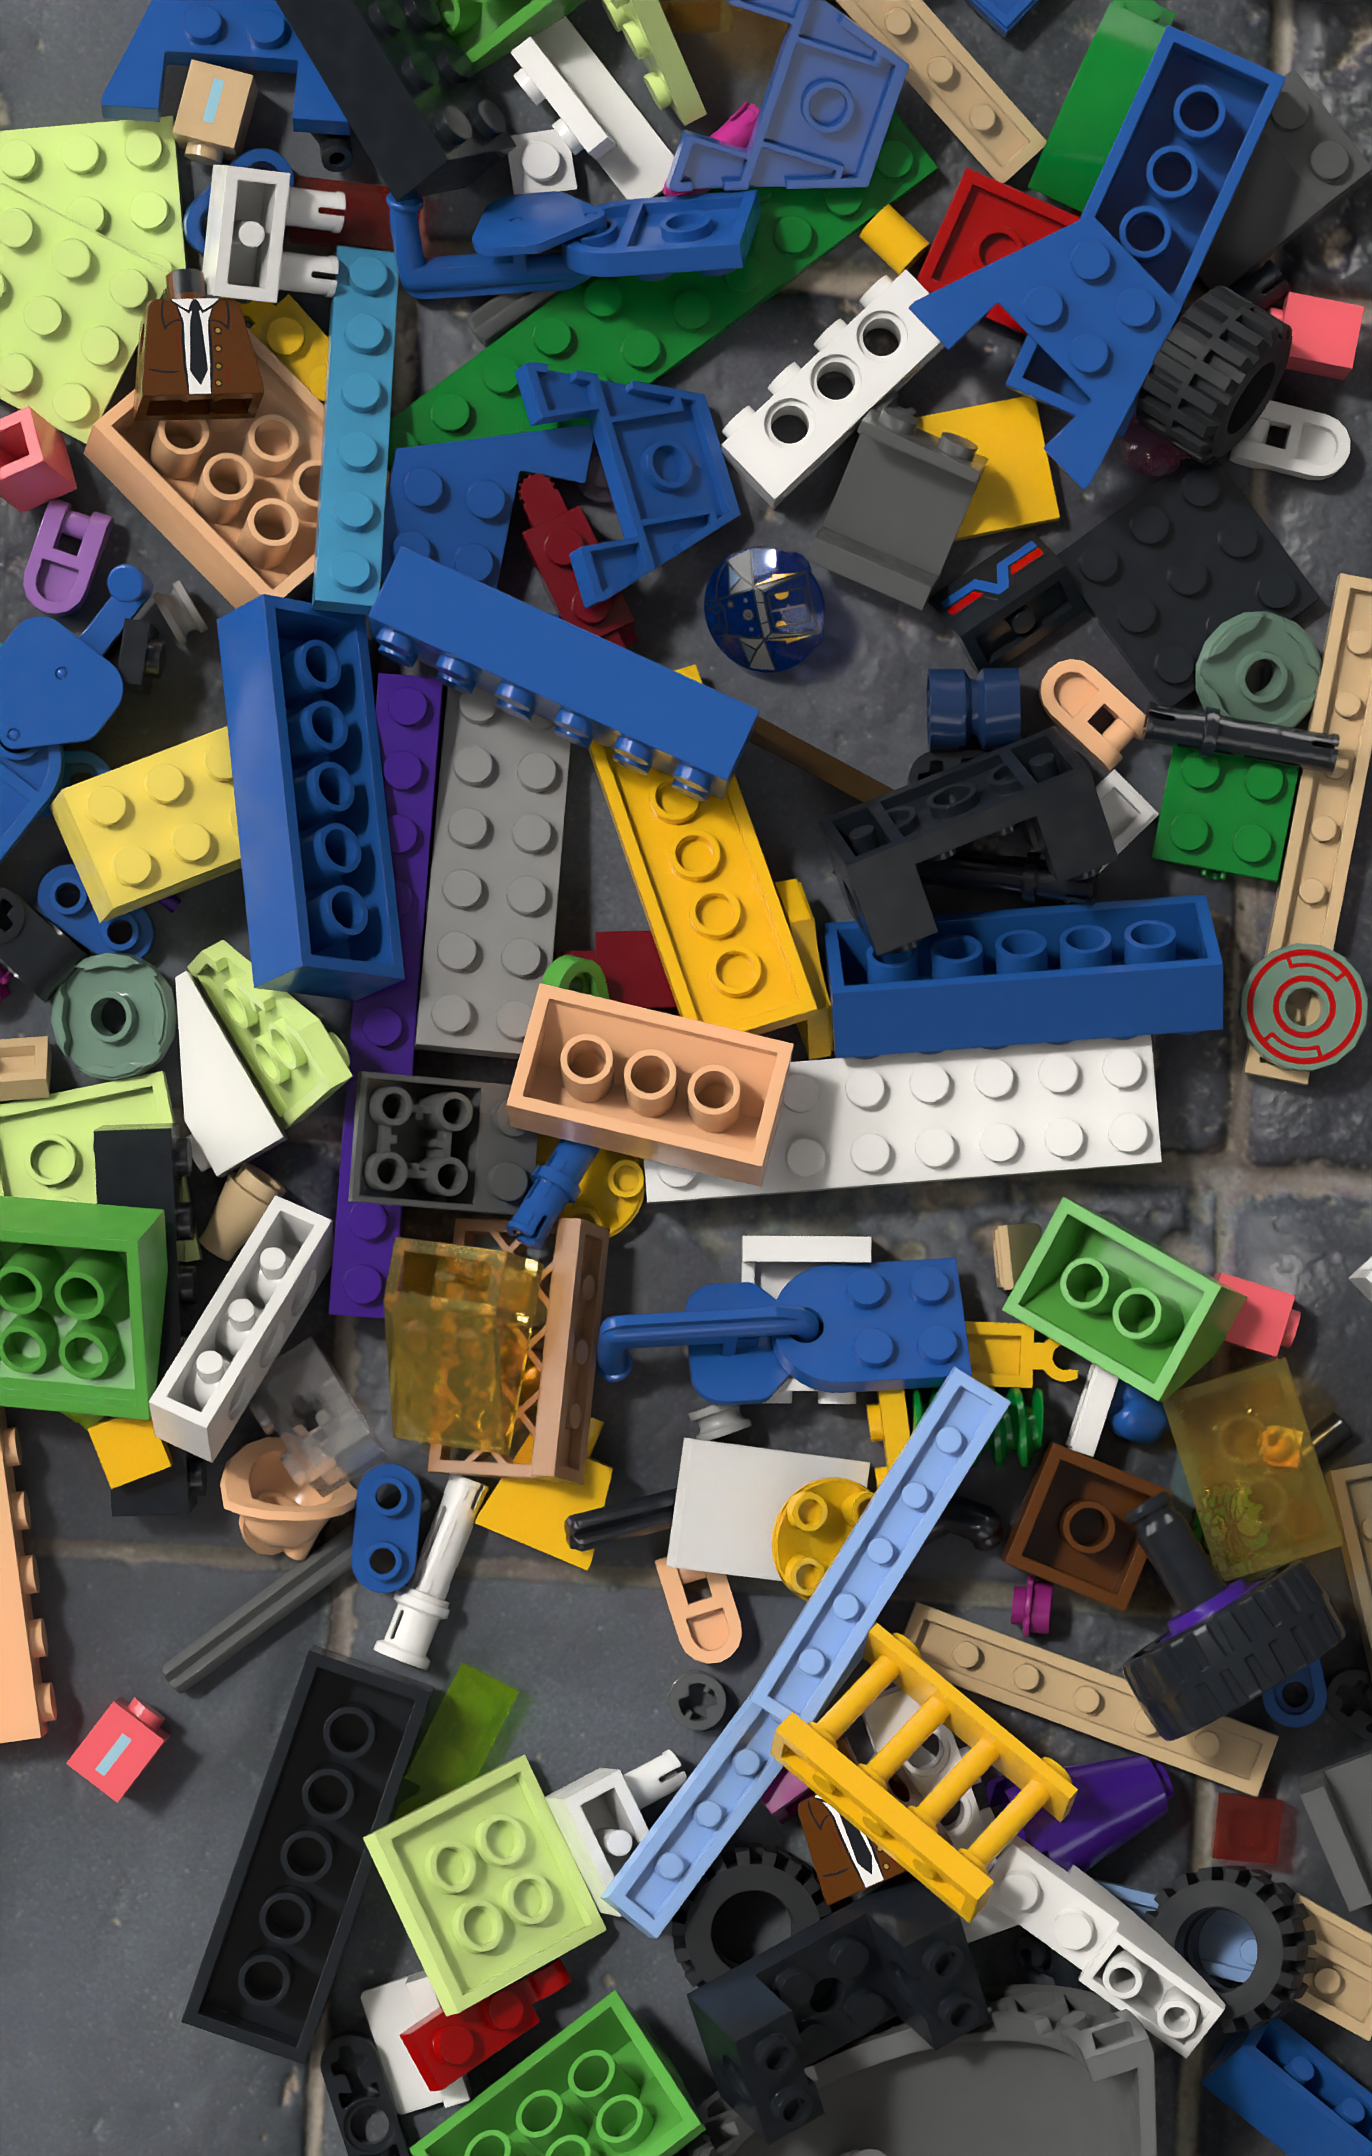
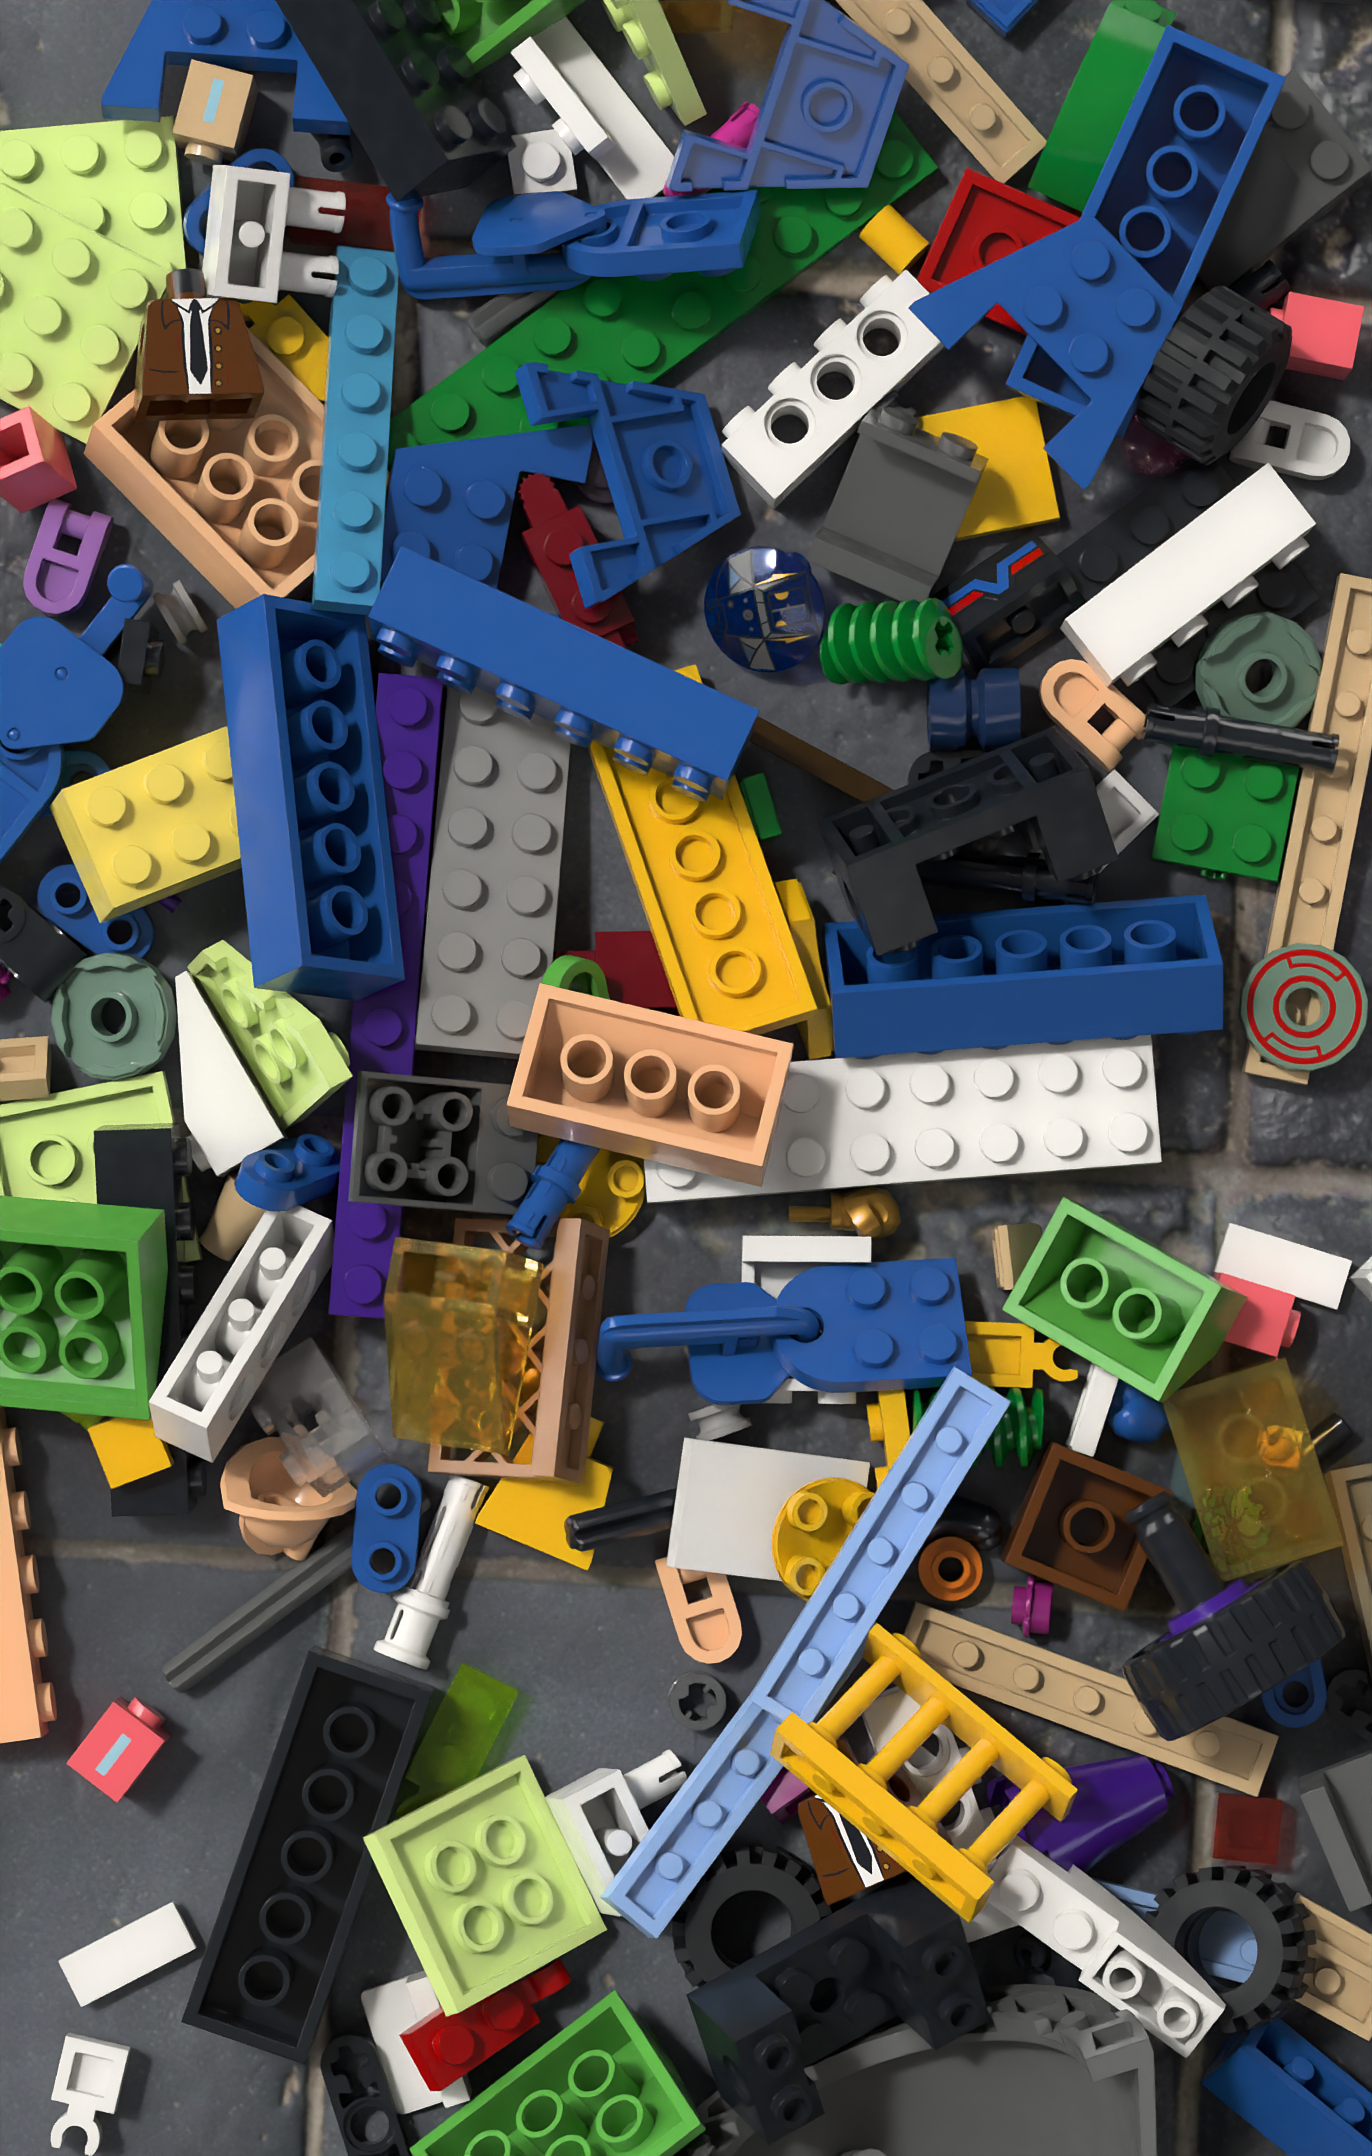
none -> white plate [51,2033,131,2156]
none -> white piece [58,1901,197,2007]
none -> blue plate [234,1134,341,1212]
none -> green tile [738,772,782,846]
none -> pearl gold piece [789,1186,901,1239]
none -> green piece [820,598,963,685]
none -> orange plate [918,1536,983,1601]
none -> white brick [1060,463,1316,688]
none -> white piece [1214,1223,1352,1310]

